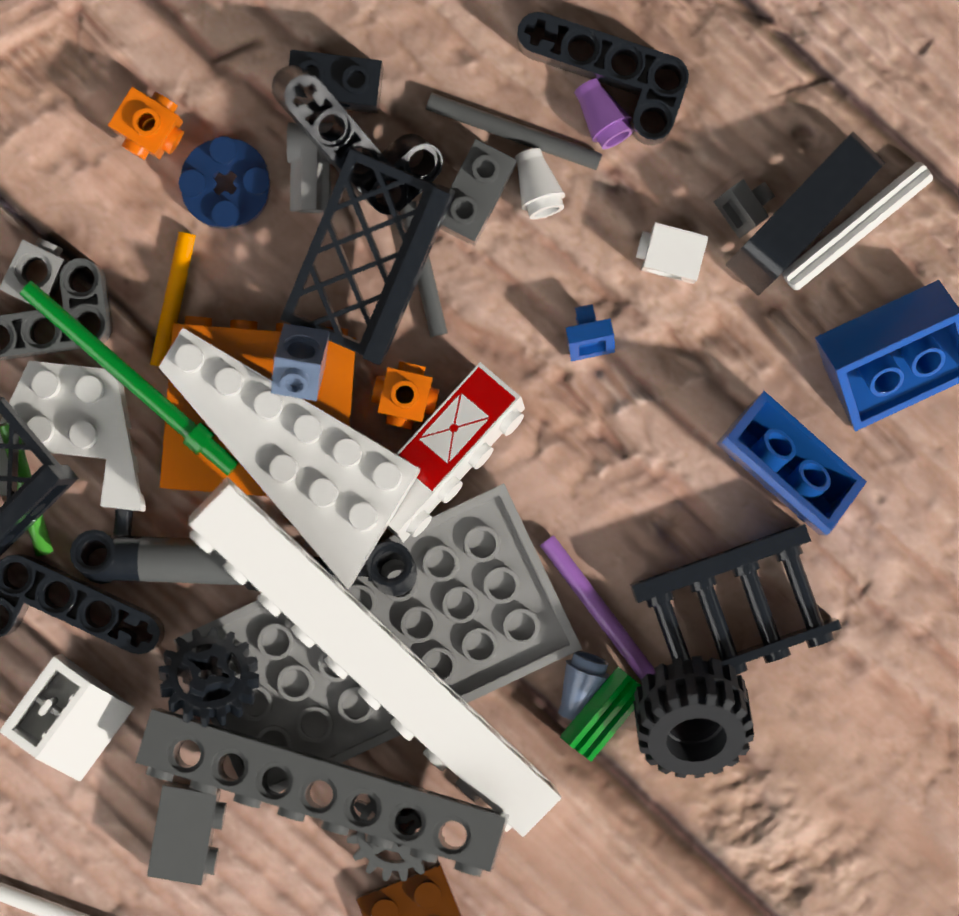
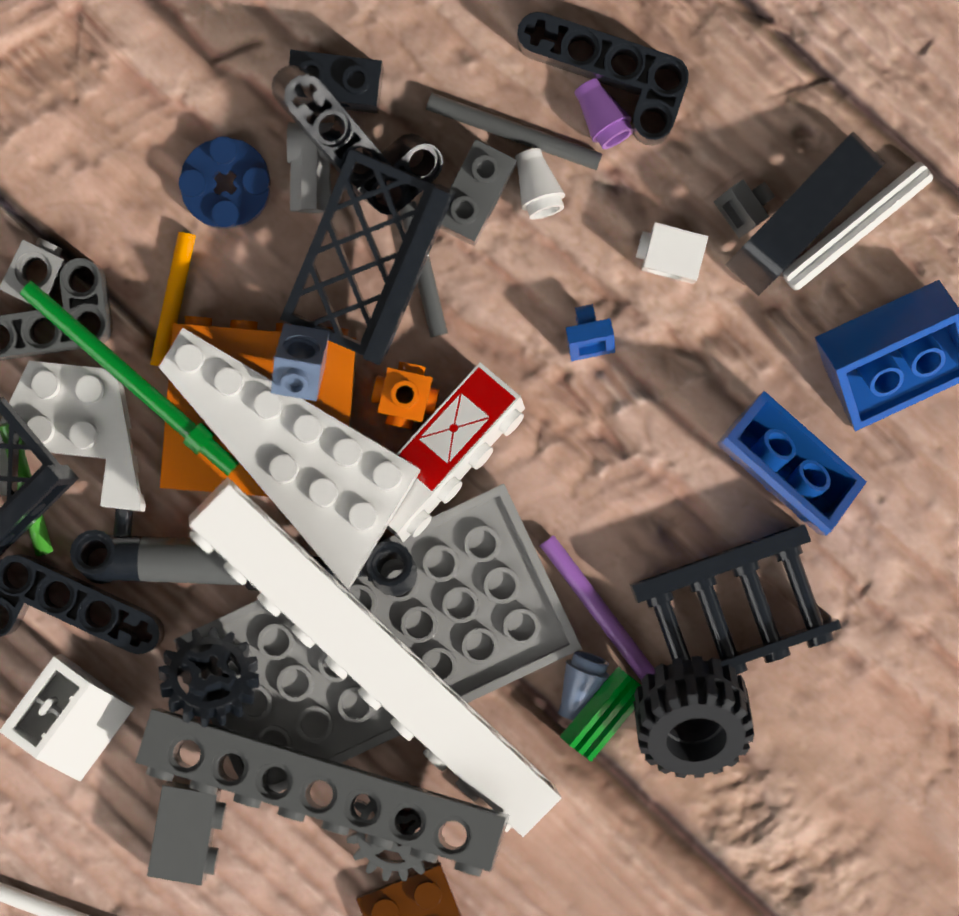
orange brick [108,87,184,160] -> none

